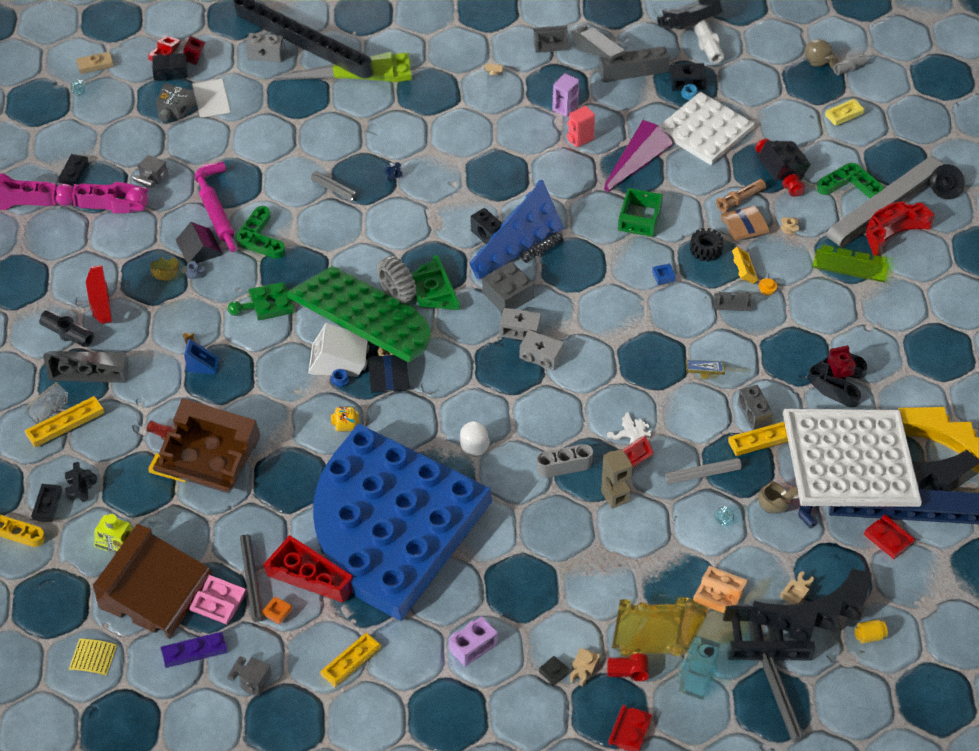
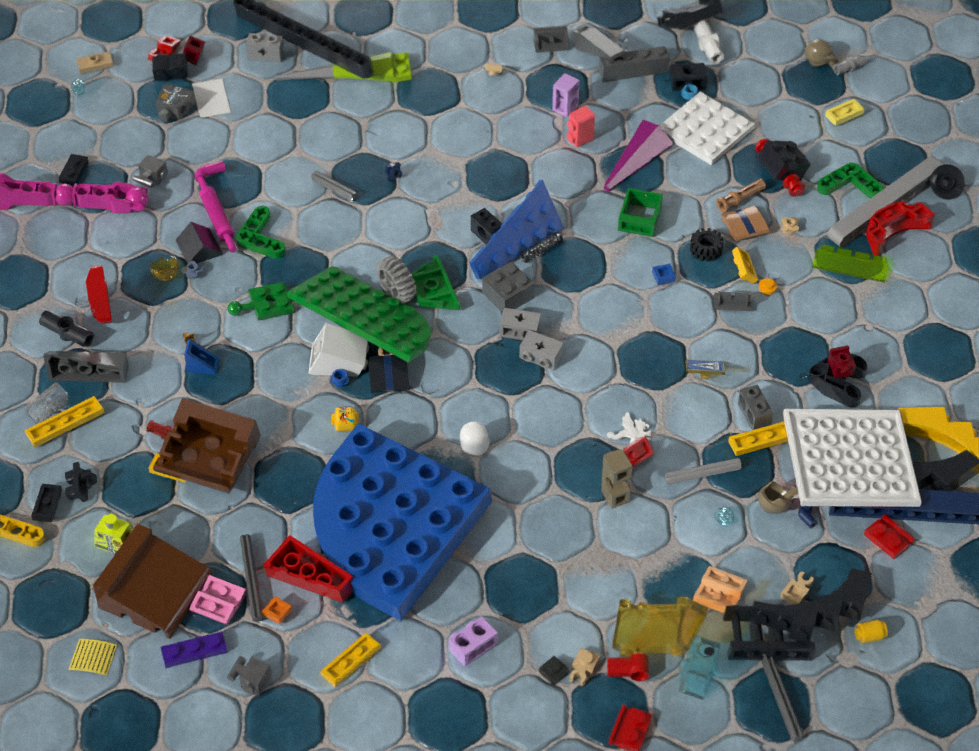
light grey beam [537,444,593,478] -> none

